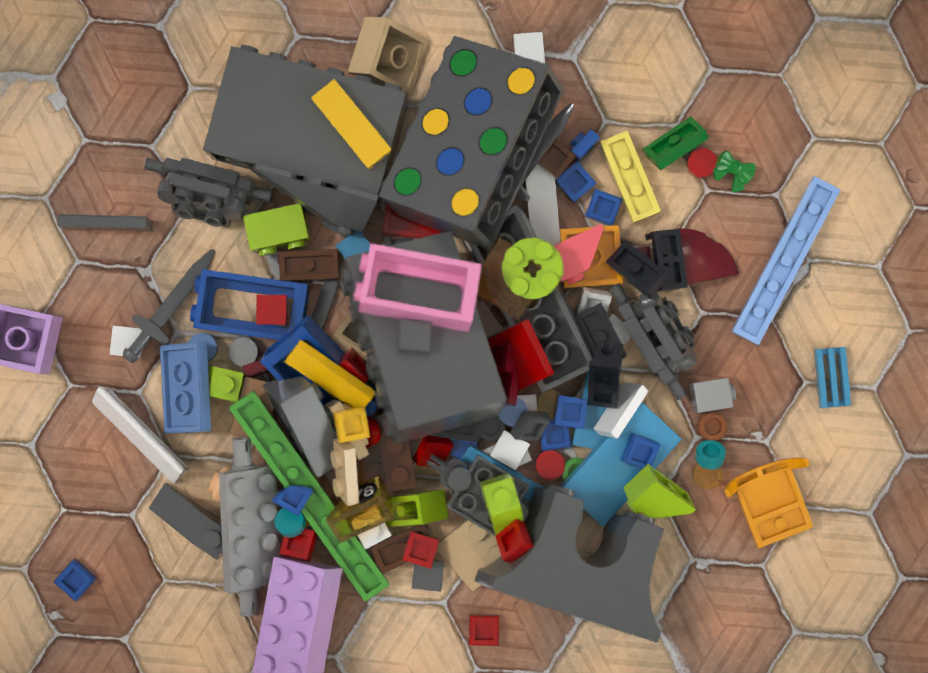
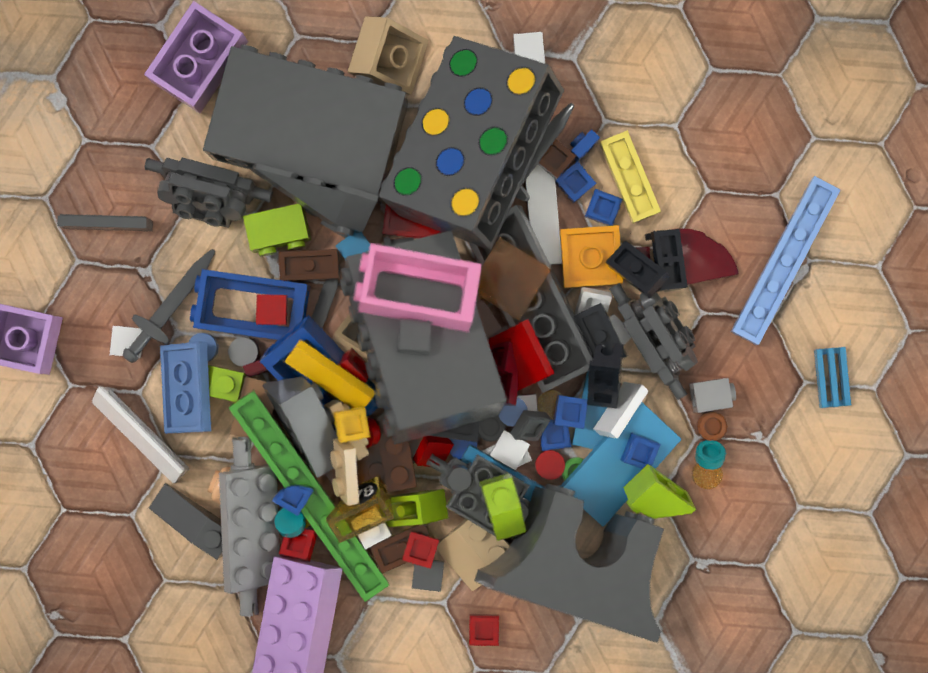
blue tile [54,559,97,601] -> none
yellow tile [311,79,392,170] -> none
red tile [495,519,533,564] -> none
lime plate [502,238,564,299] -> none
coral slope [554,224,603,286] -> none
green plate [643,117,709,171] -> none
red tile [686,148,717,178] -> none
green piece [713,150,756,193] -> none
light orange piece [724,457,814,548] -> none
none -> lavender brick [144,1,248,114]

